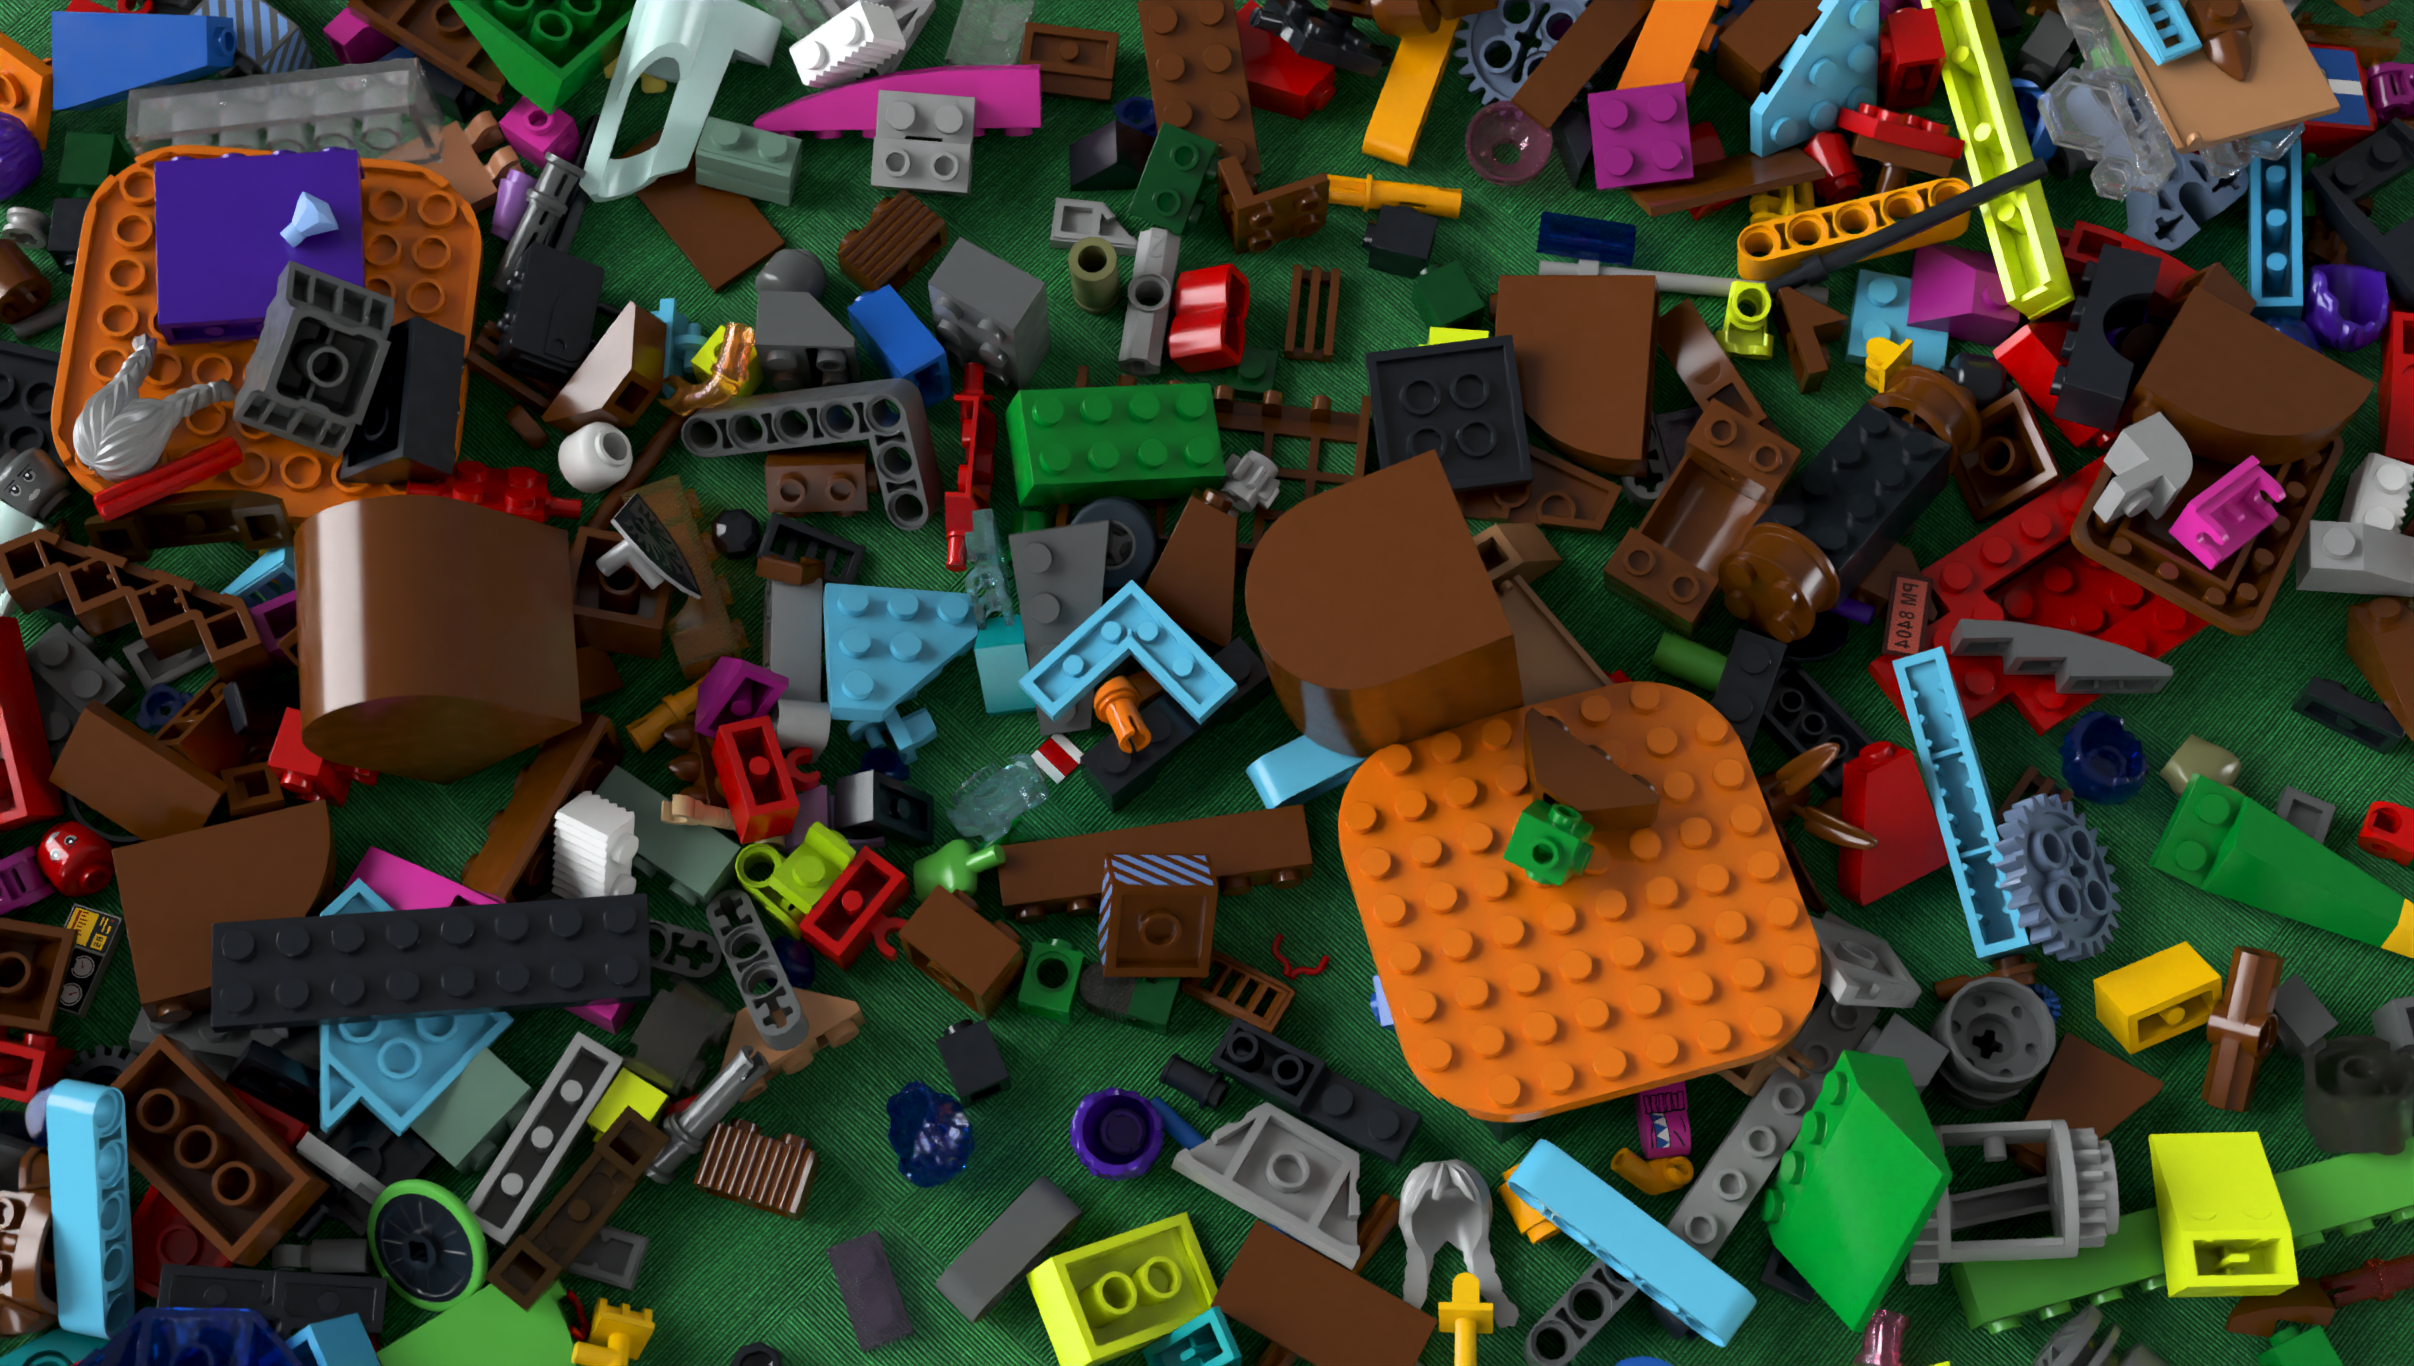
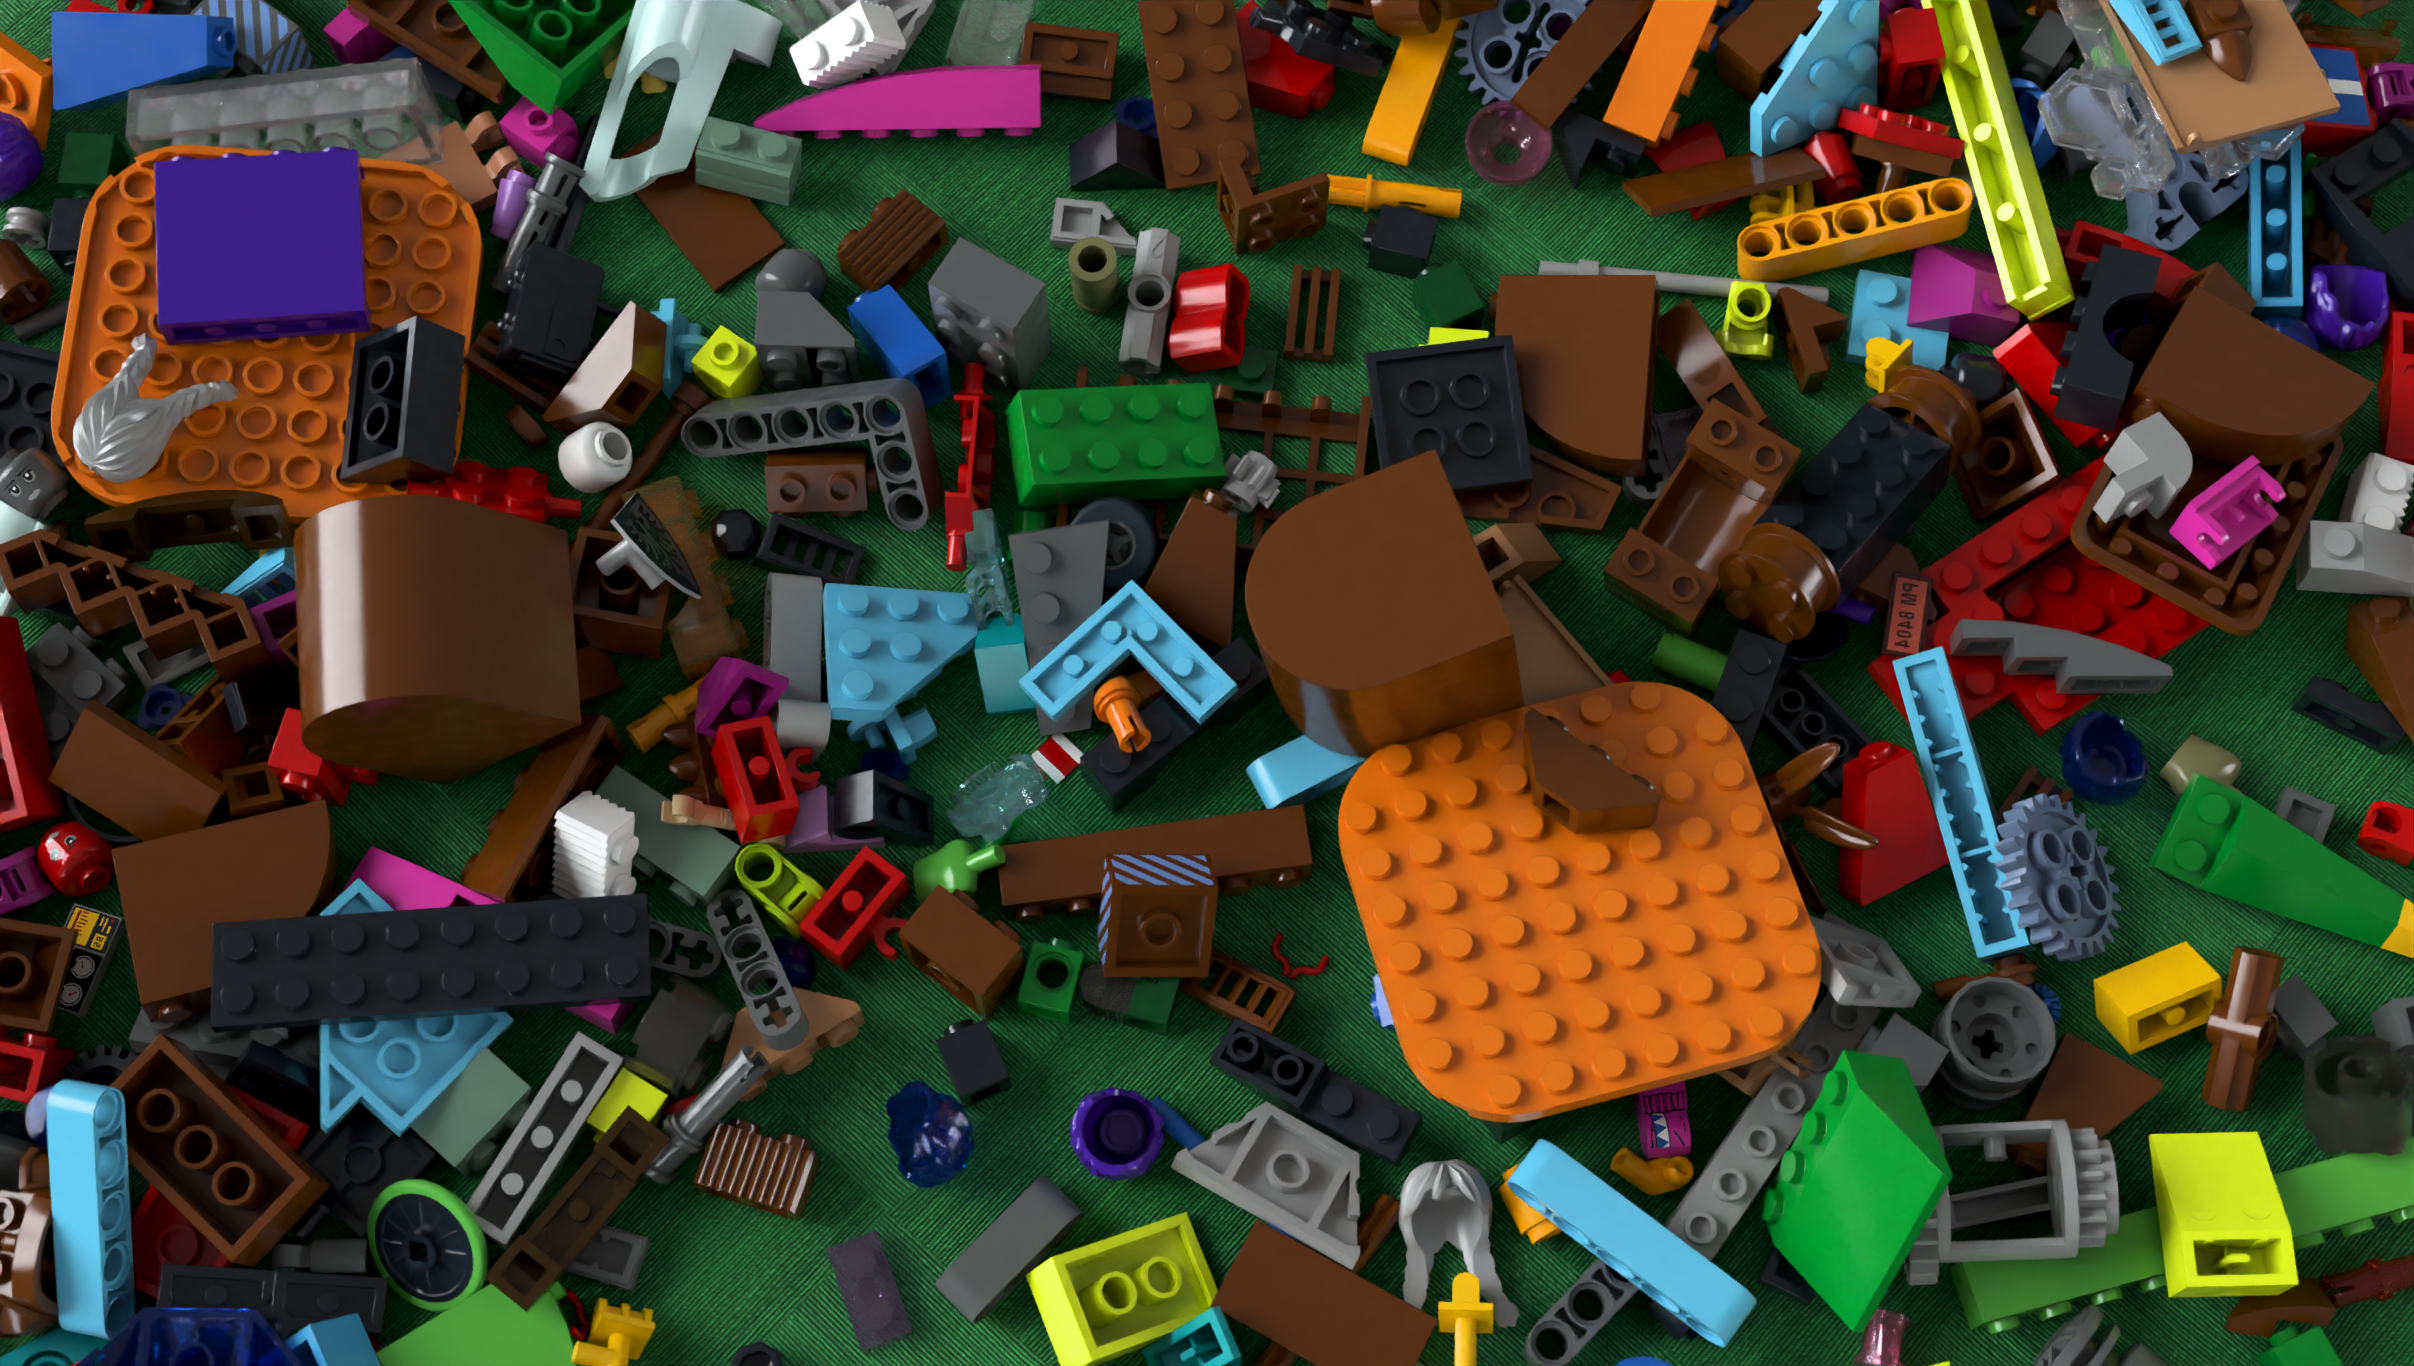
red axle [93,436,244,521] -> none
dark grey slope [232,260,395,458] -> none
light blue rock [280,191,339,248] -> none
light grey tile [296,1132,387,1205] -> none
clear orange piece [657,322,756,416] -> none
reddish brown tile [756,555,826,586] -> none
lime bracket [768,821,856,915] -> none
light grey brick [871,90,976,197] -> none
dark green brick [1128,122,1225,236] -> none
black pin [1159,1052,1230,1111] -> none
green brick [1503,798,1595,886] -> none
clear blue tile [1536,211,1637,267] -> none
magenta plate [1588,82,1694,192] -> none
black bar [1765,157,2050,299] -> none

